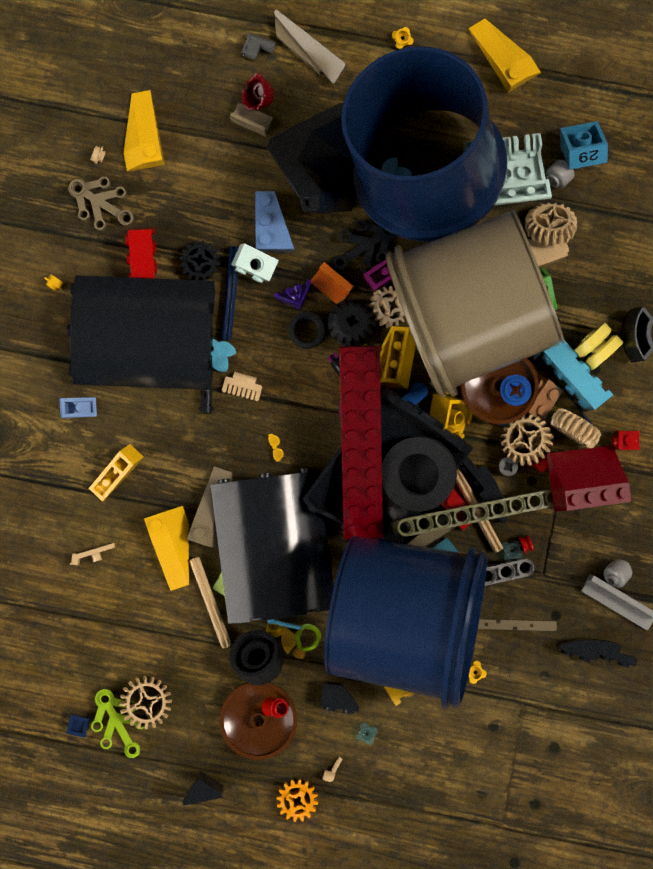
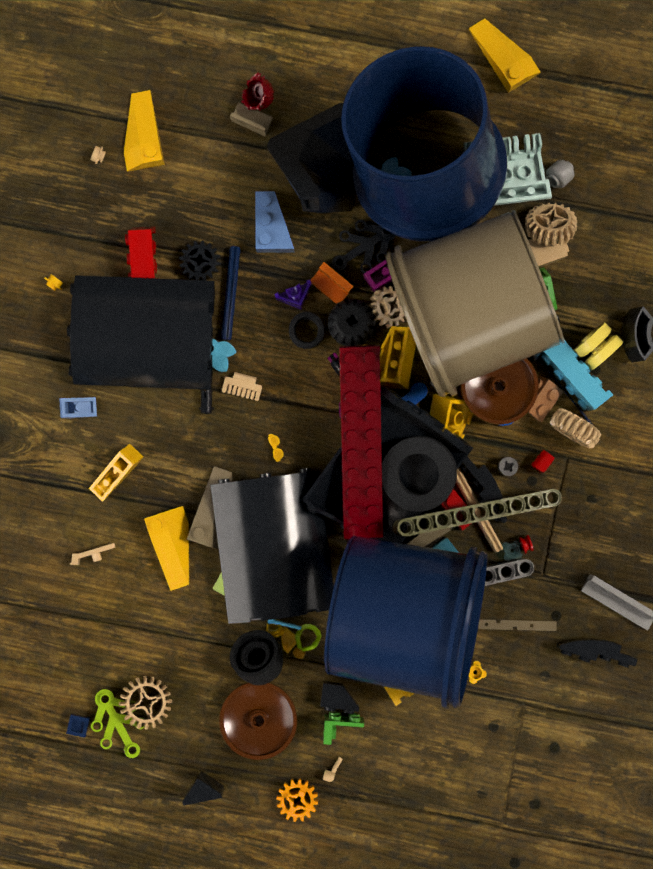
dark tan plant [68,177,134,231] -> none
tan axle [190,557,231,648] -> none
light aqua brick [231,244,279,283] -> none
dark grey piece [241,33,276,60] -> none
red brick [262,697,289,718] -> none
dark tan wedge [274,9,347,84] -> none
clear light blue plate [356,723,378,745] -> none
yellow plate [392,27,414,49] -> none
blue gear [500,375,531,406] -> none
tan gear [501,414,553,466] -> none
dark red slope [547,445,632,512] -> none
dark azure brick [560,121,608,170] -> none
light grey head [603,559,633,588] -> none
red bracket [612,430,639,450] -> none
none -> bright green bracket [323,711,364,745]

